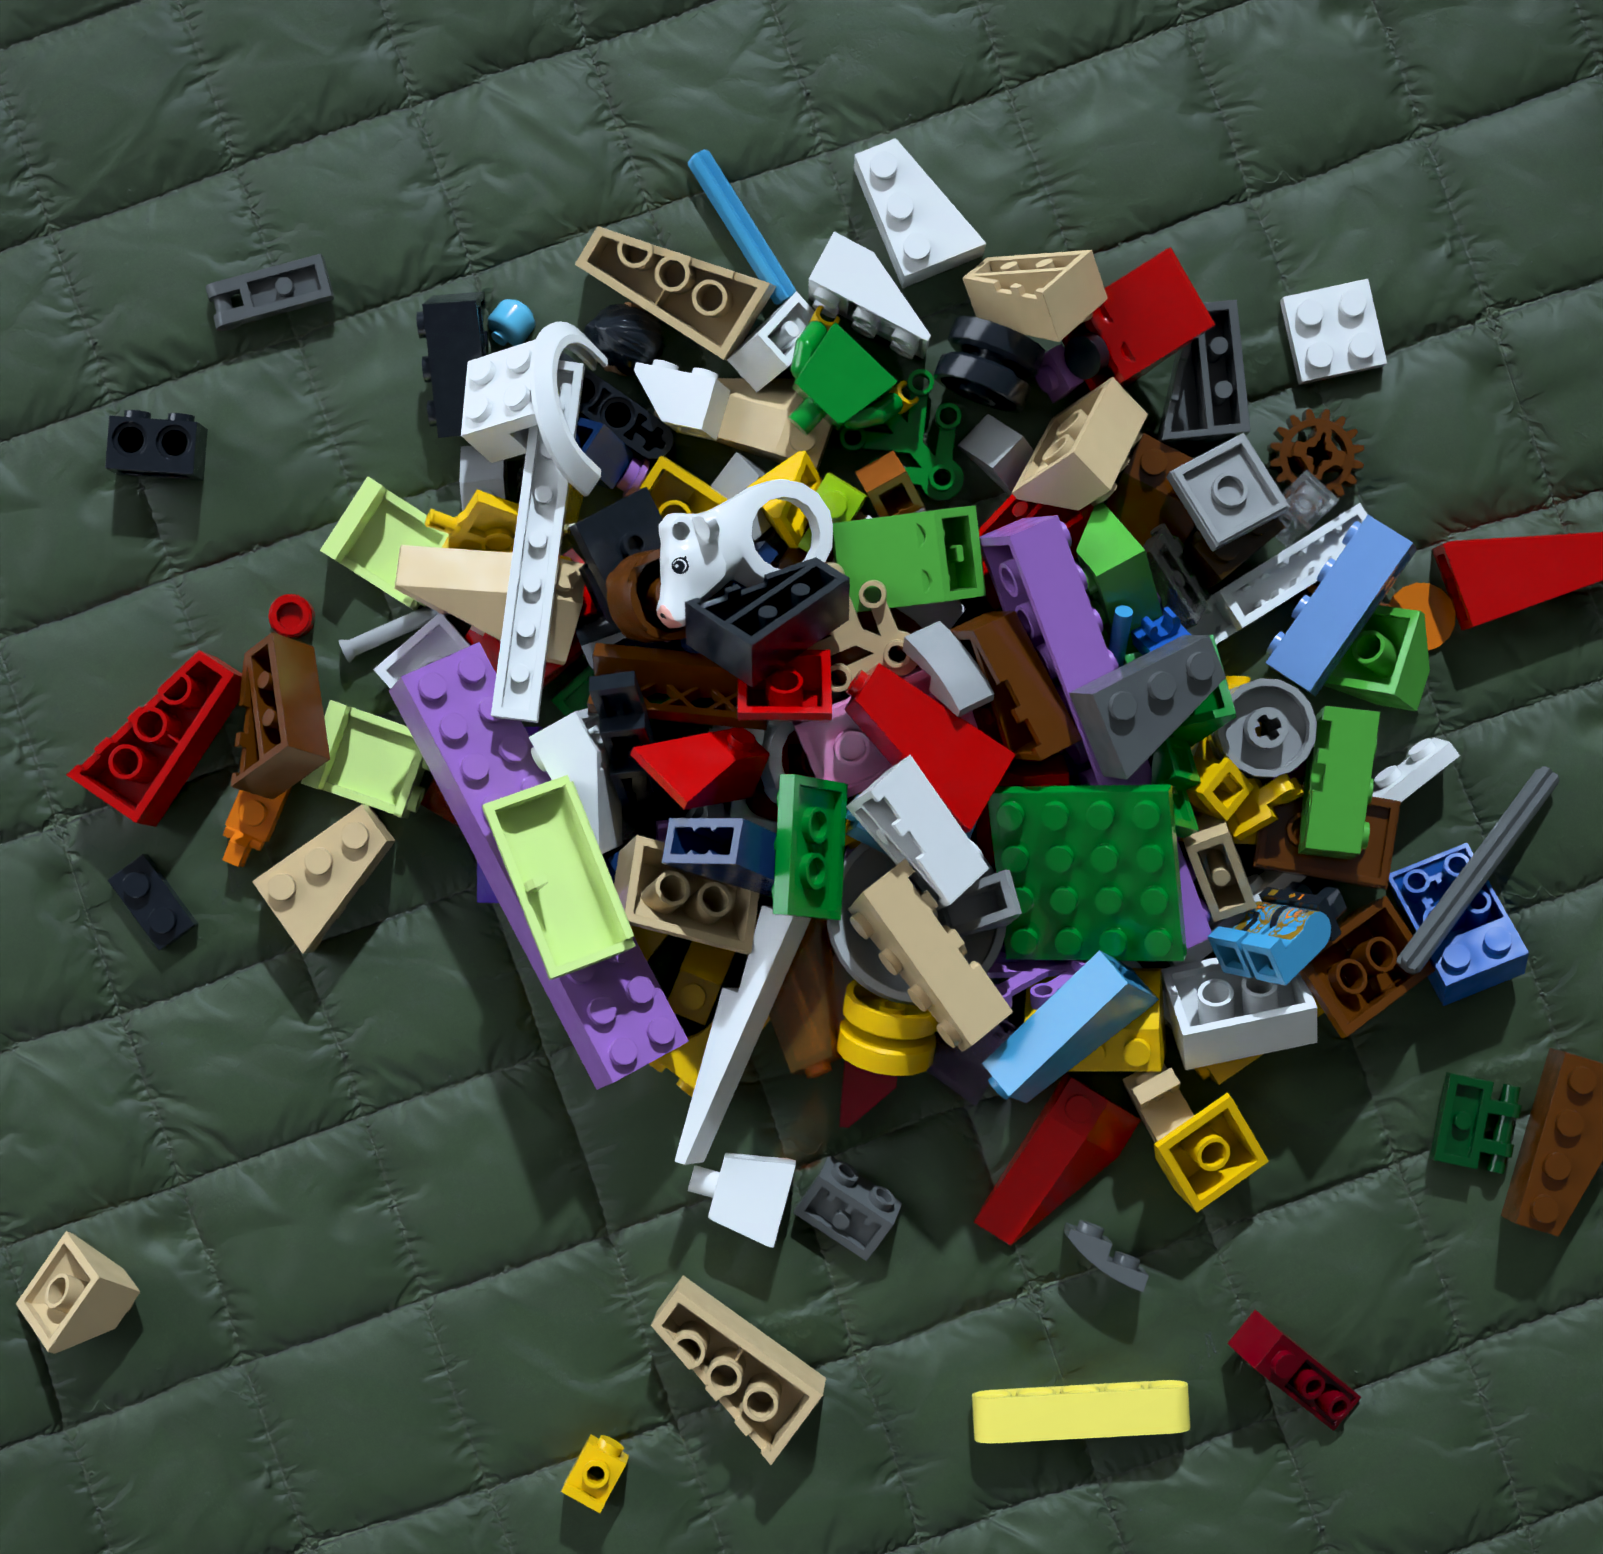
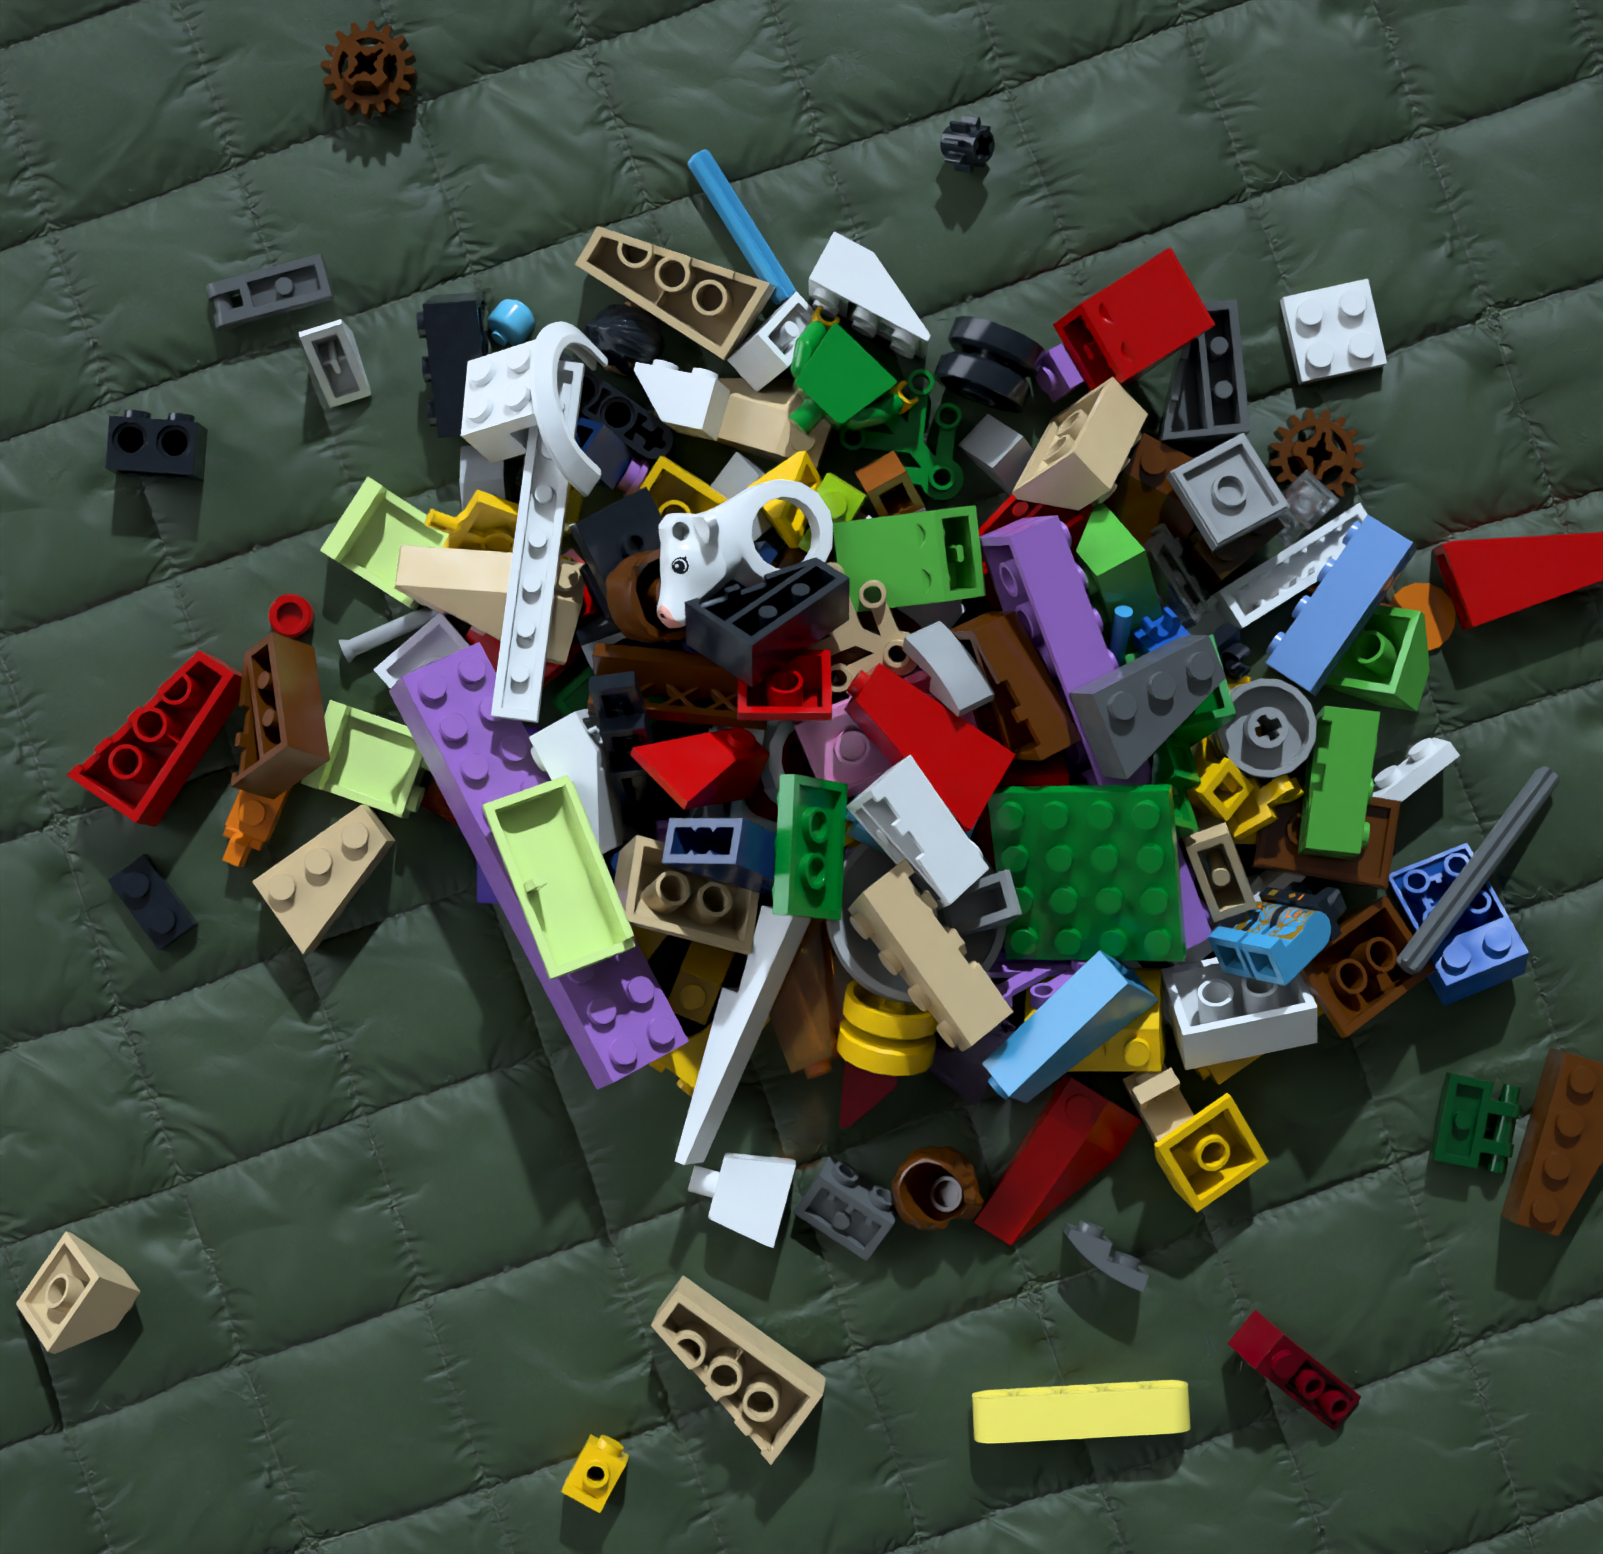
white wedge [854,138,986,288] -> none
tan wedge [963,250,1108,342] -> none
black tile [1064,332,1110,379] -> none
none -> white slope [299,319,371,408]
none -> reddish brown gear [320,20,418,120]
none -> reddish brown hair [891,1146,984,1231]
none -> black gear [940,115,995,173]
none -> black tile [1211,622,1251,681]

